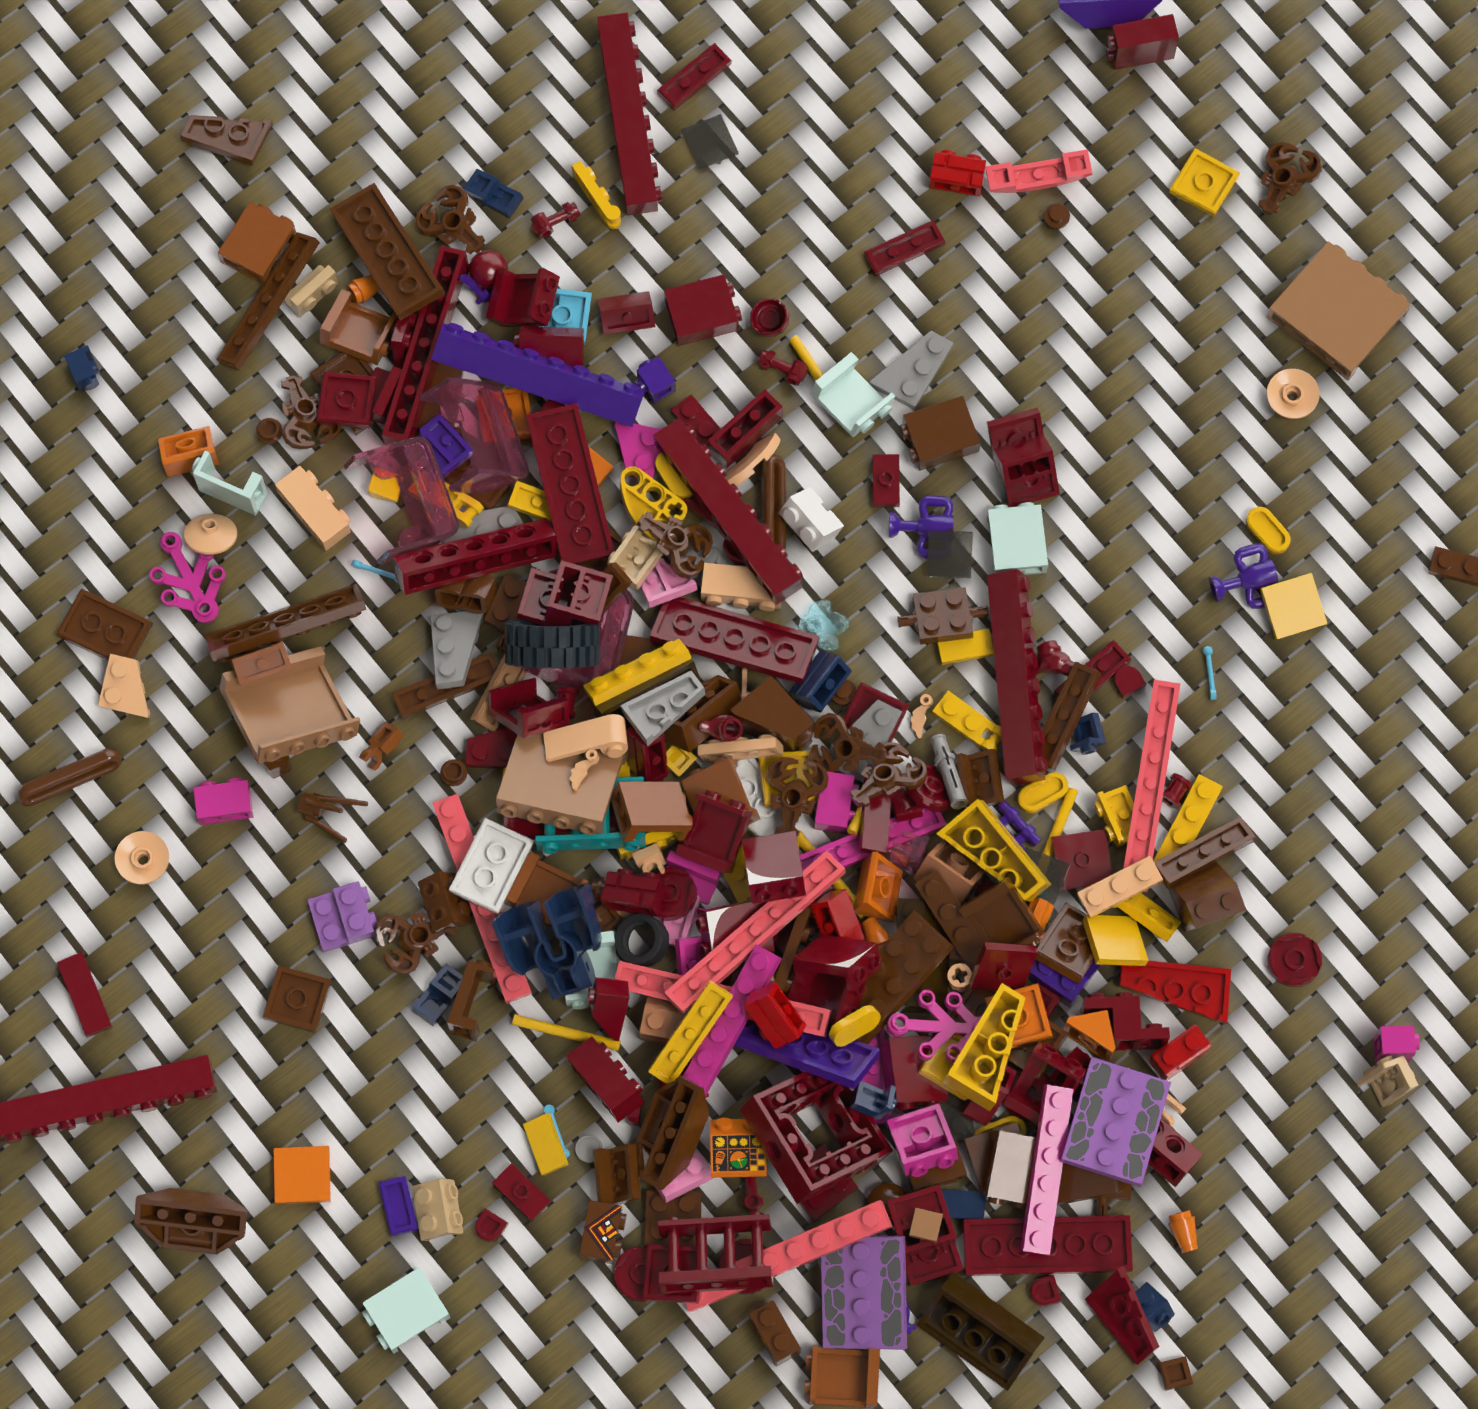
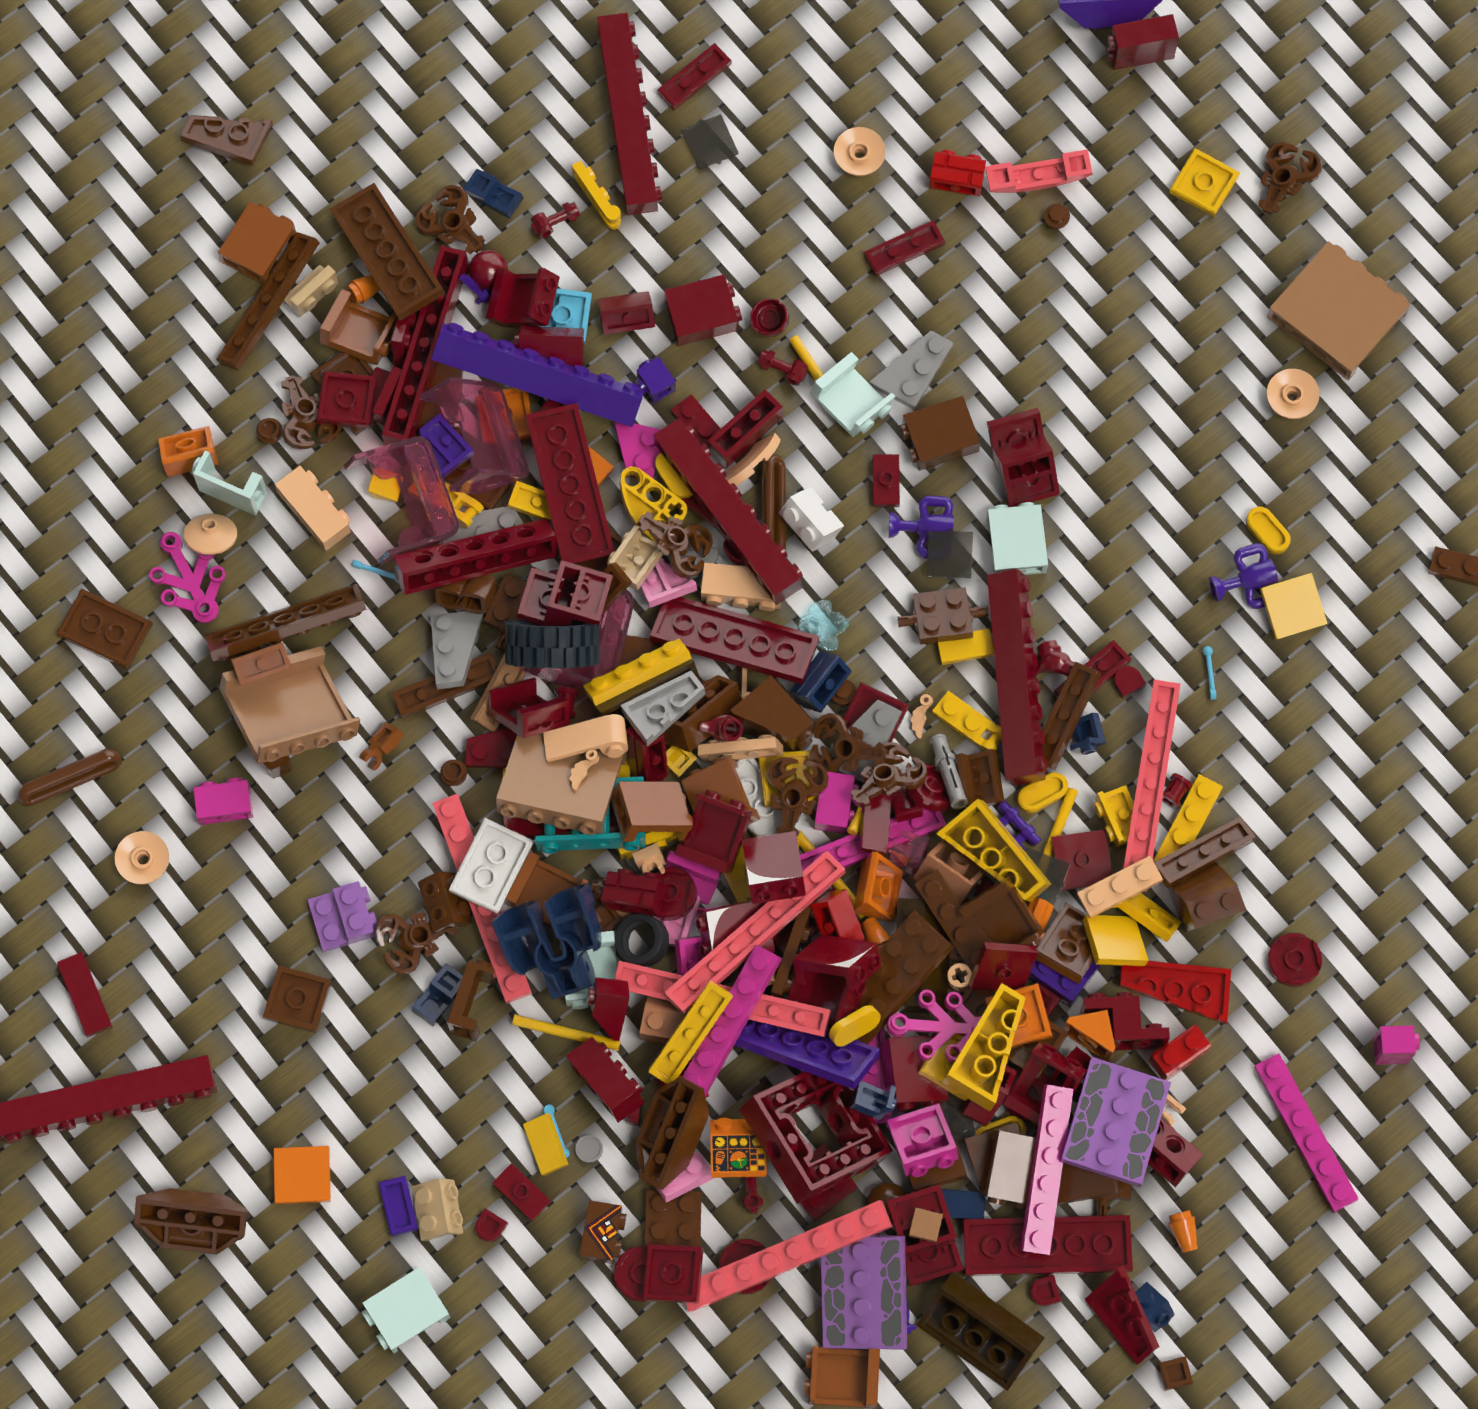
dark blue brick [64,345,100,391] -> none
light nougat wing [98,654,150,718] -> none
reddish brown plant [298,792,368,843] -> none
reddish brown bracket [593,1144,641,1205] -> none
dark red fence [658,1212,774,1294] -> none
red brick [743,981,806,1049] -> none
reddish brown brick [749,1300,801,1367] -> none
tan bracket [1356,1055,1418,1107] -> none
none -> light nougat dish [834,127,886,176]
none -> dark pink plate [1254,1053,1359,1213]

